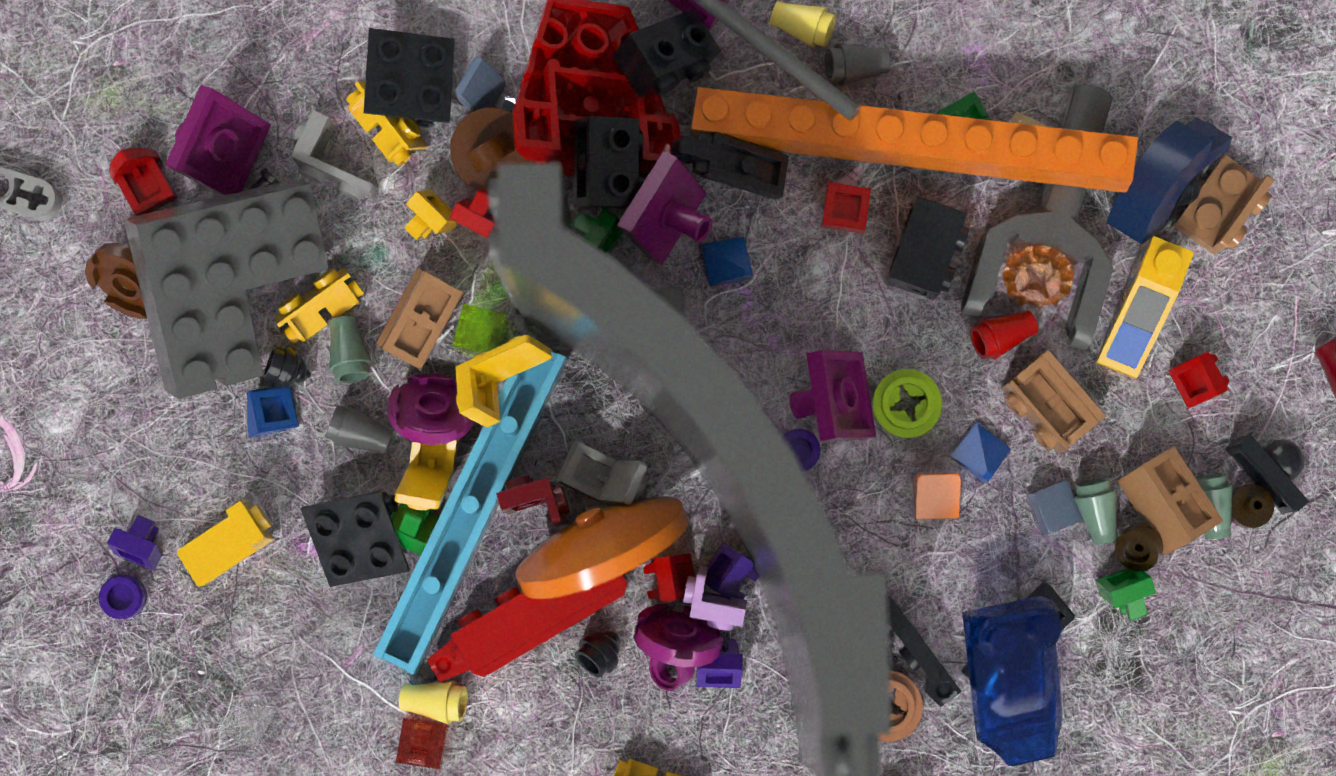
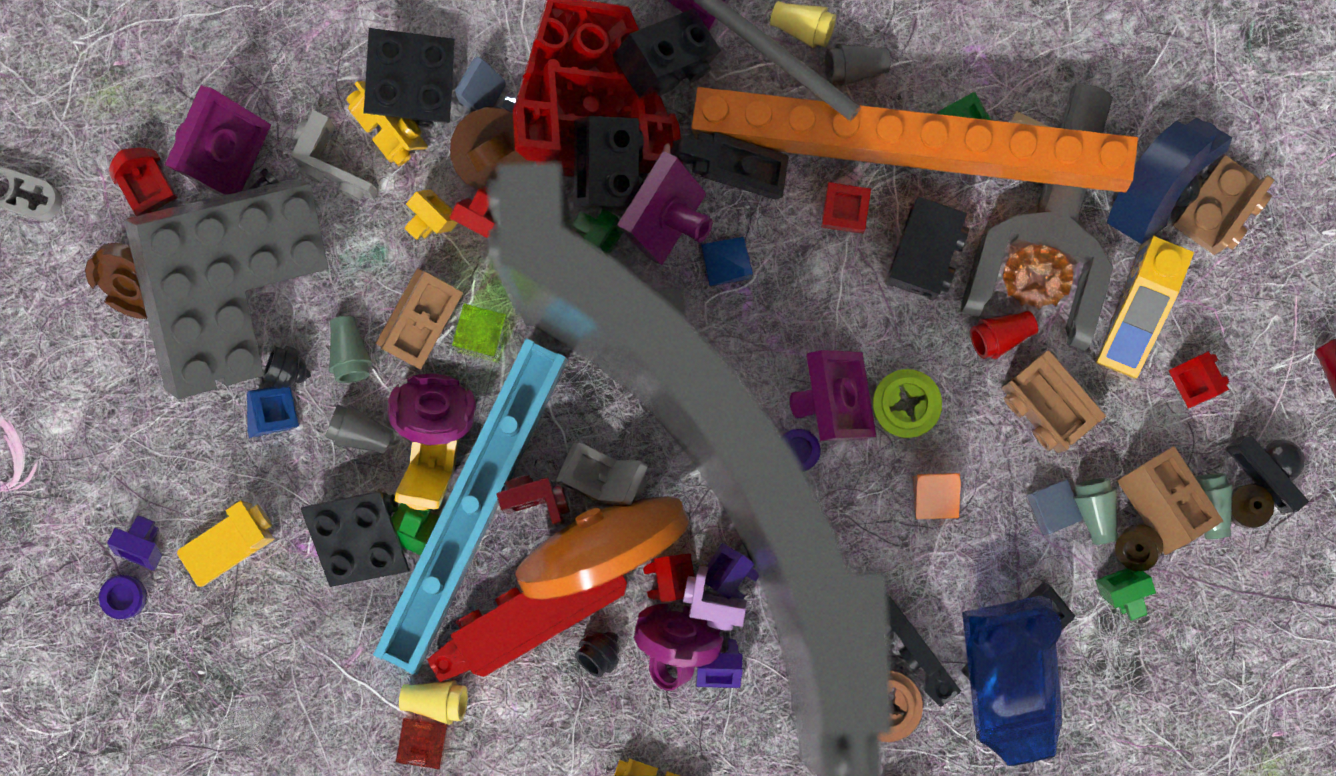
yellow hinge [274,266,364,344] -> none
yellow bracket [455,335,552,428] -> none
blue slope [950,422,1011,483] -> none

